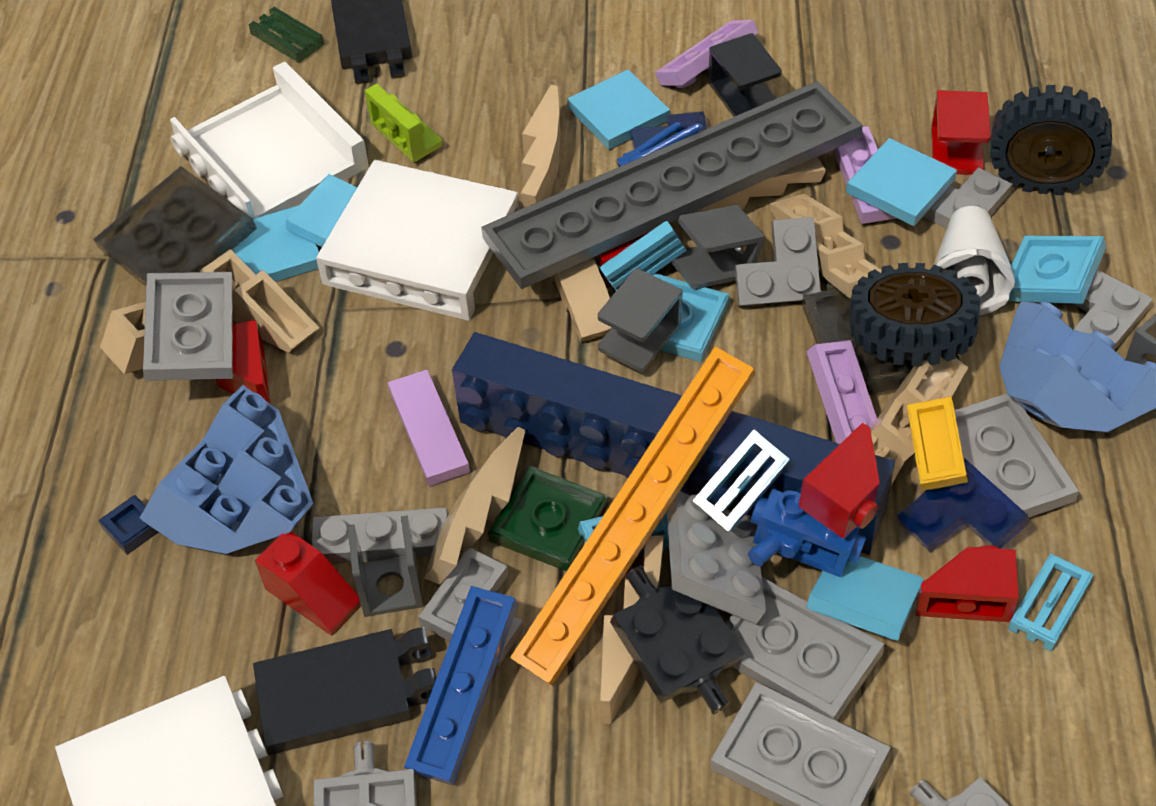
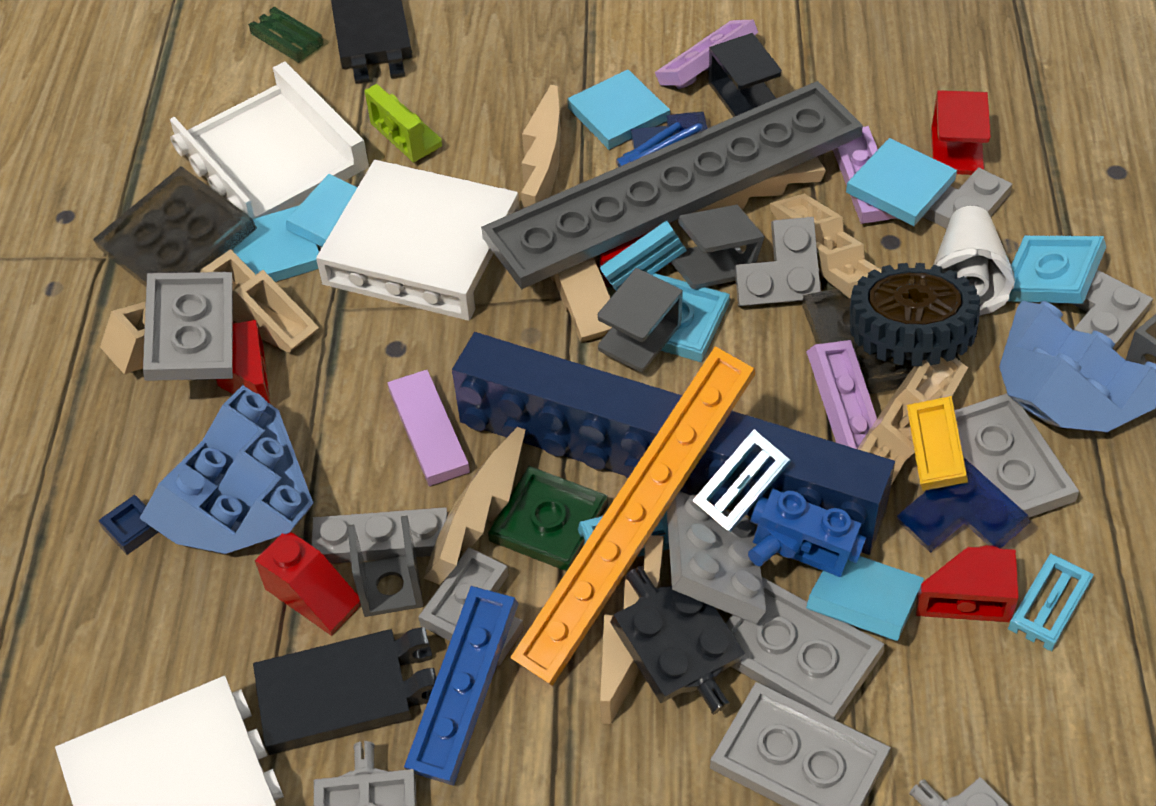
red slope [798,422,880,539] -> none
wheel [990,85,1112,195] -> none

